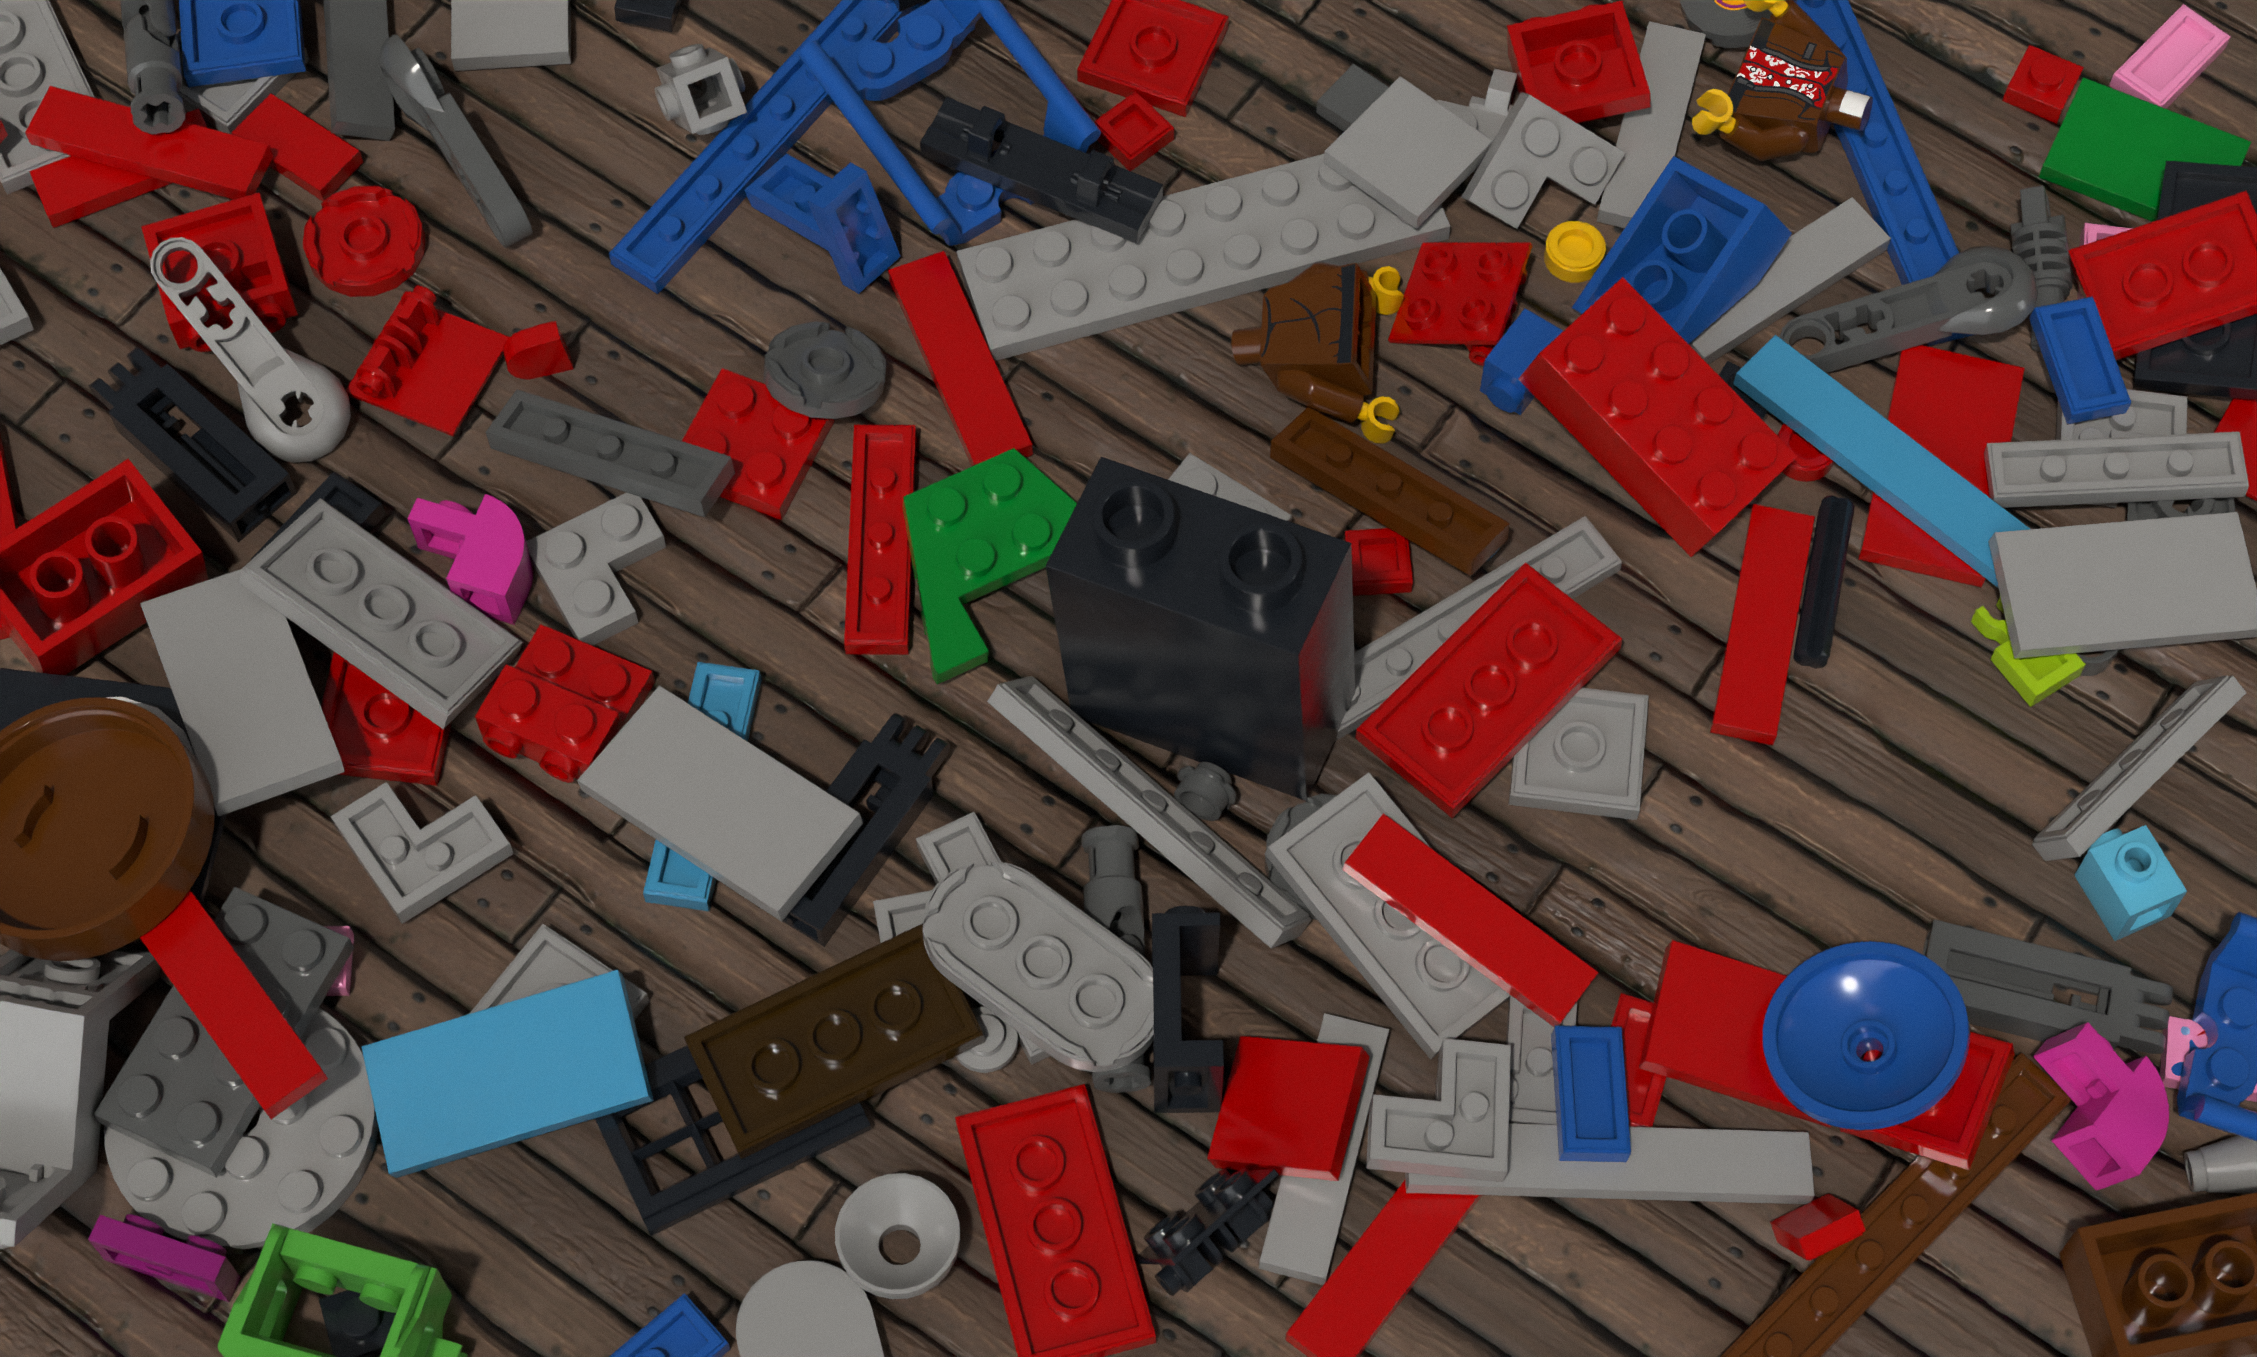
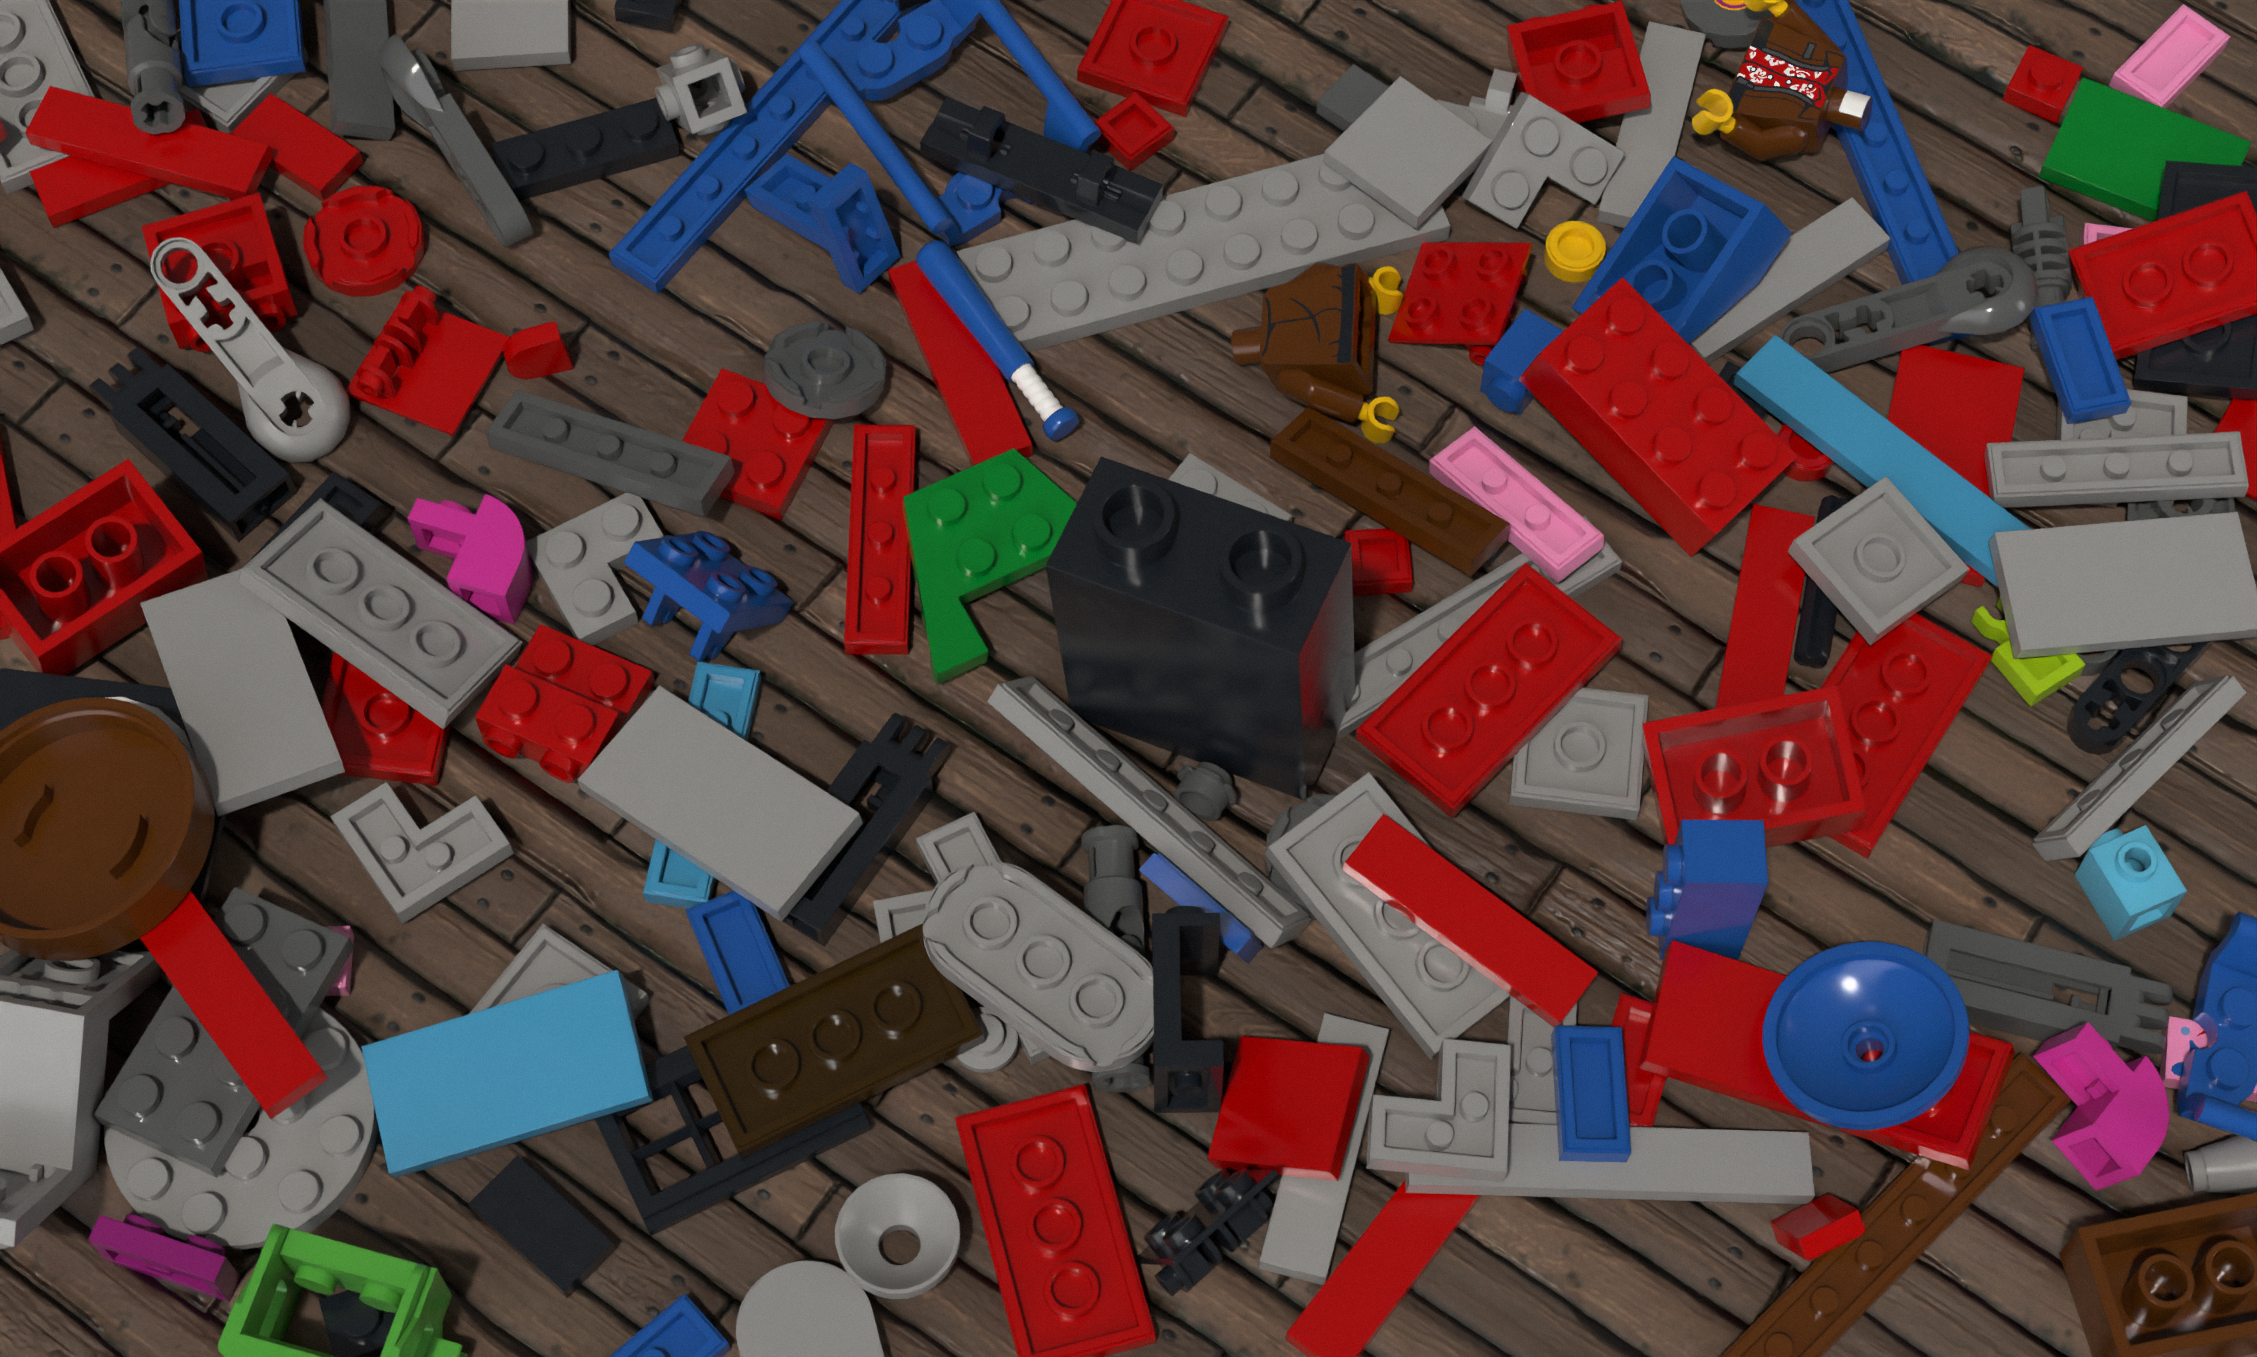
none -> black tile [468,1156,616,1299]
none -> black plate [490,98,680,201]
none -> blue plate [624,531,794,662]
none -> blue tile [685,891,790,1015]
none -> blue piece [916,240,1079,441]
none -> blue tile [1139,853,1263,963]
none -> bright pink tile [1429,426,1604,583]
none -> red brick [1642,685,1867,848]
none -> blue brick [1646,820,1768,960]
none -> light grey plate [1787,476,1970,645]
none -> red tile [1821,613,1993,859]
none -> black beam [2067,641,2215,755]

